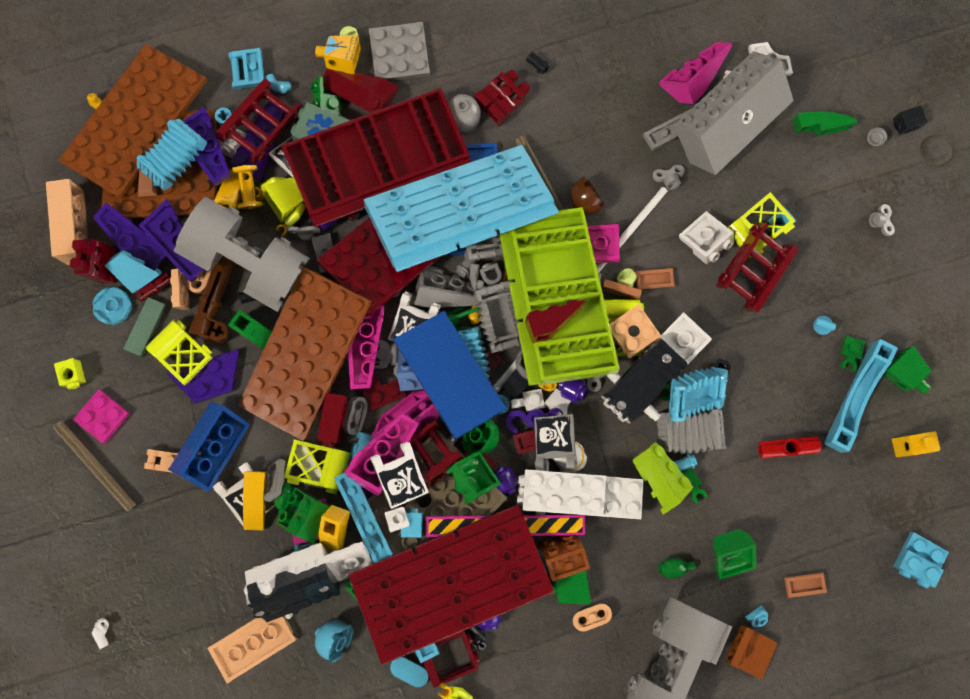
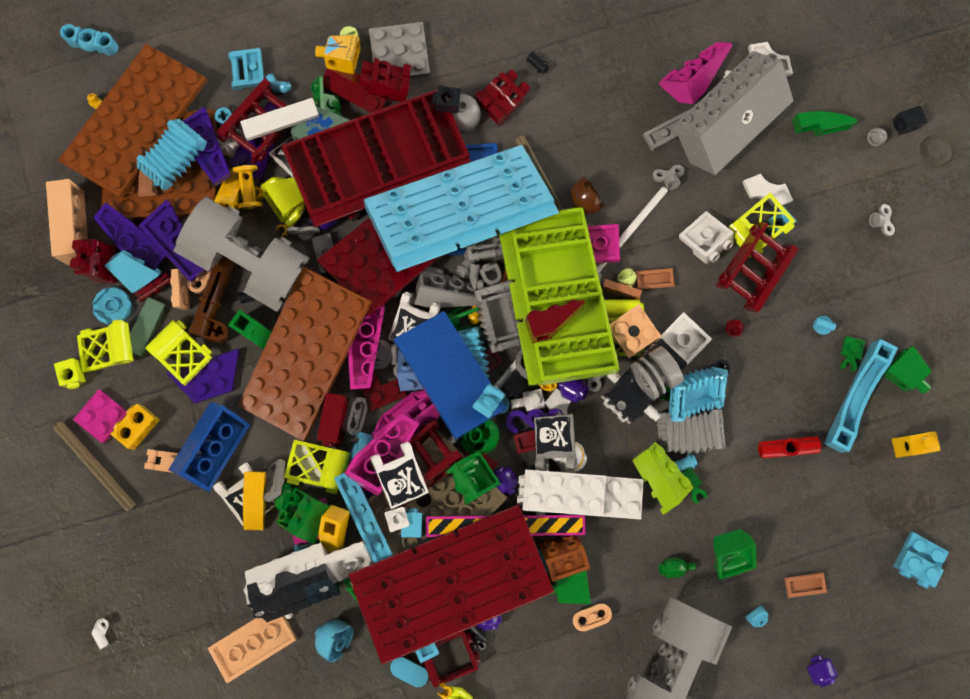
dark orange bracket [725,624,777,679] -> none
none -> medium azure piece [60,24,118,56]
none -> neon yellow piece [77,320,134,373]
none -> yellow brick [111,404,160,450]
none -> white tile [240,98,319,141]
none -> dark red hips [359,58,411,102]
none -> black brick [432,85,461,113]
none -> medium azure bracket [472,384,505,418]
none -> light grey wheel [631,346,684,400]
none -> dark red plate [726,319,745,337]
none -> white tile [742,174,793,209]
none -> dark purple head [807,655,838,688]

